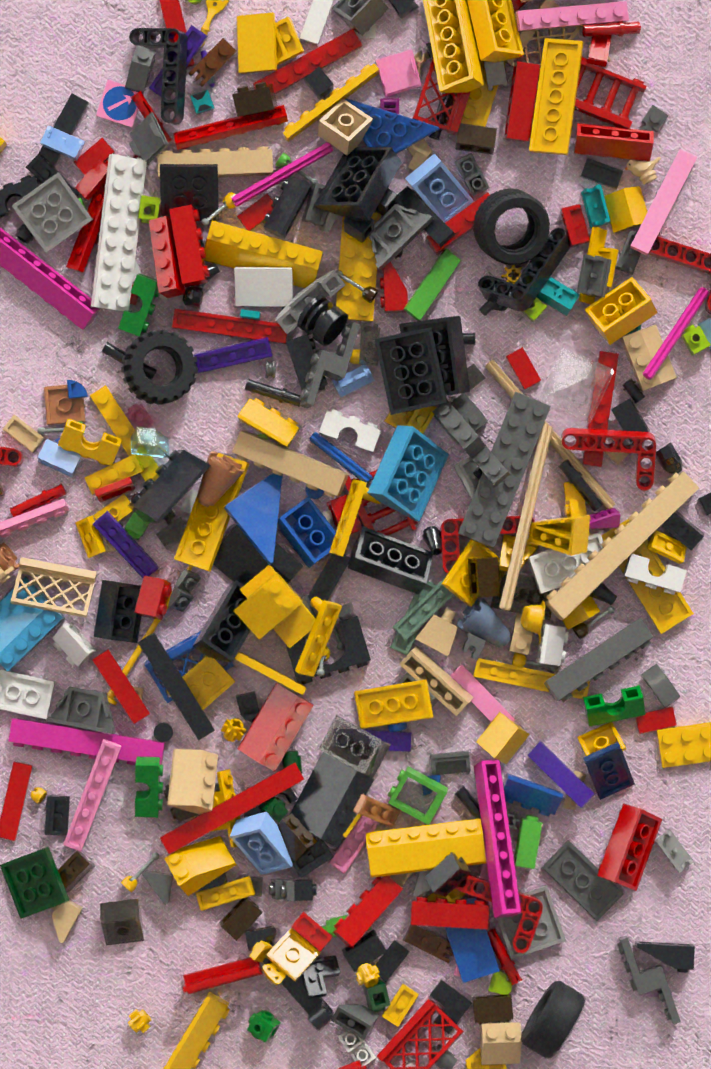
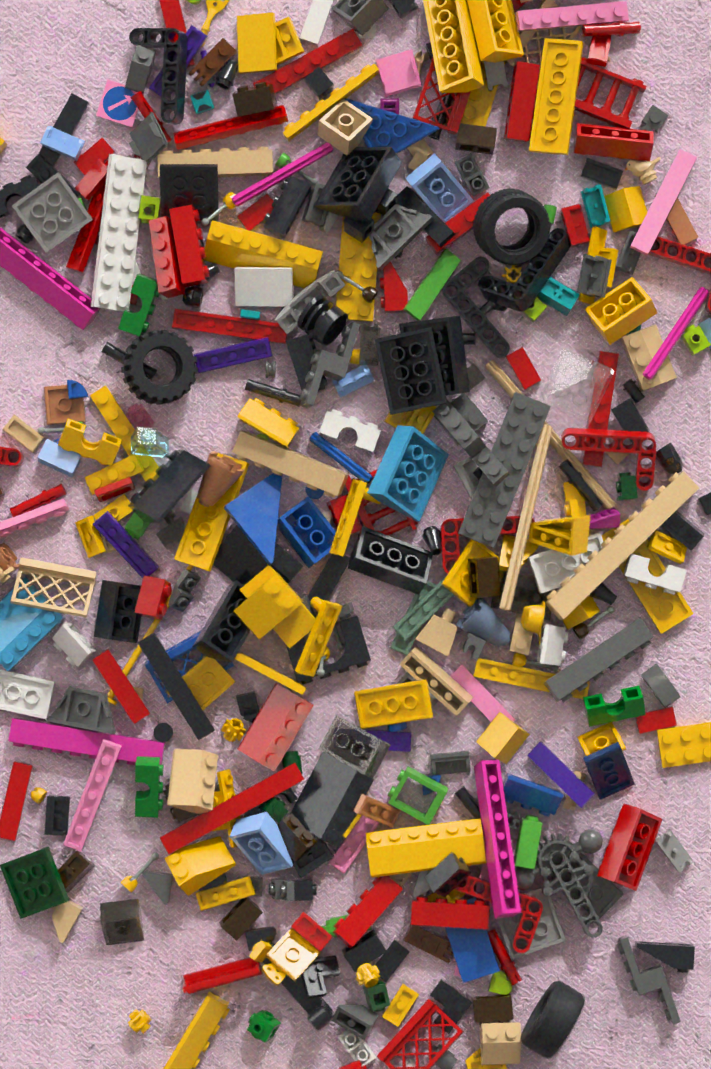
none -> black cone [216,60,238,90]
none -> black beam [442,256,510,359]
none -> dark grey piece [515,829,603,938]
none -> bright green hinge [544,204,557,224]
none -> dark green brick [616,472,638,501]
none -> nougat tile [654,195,698,245]

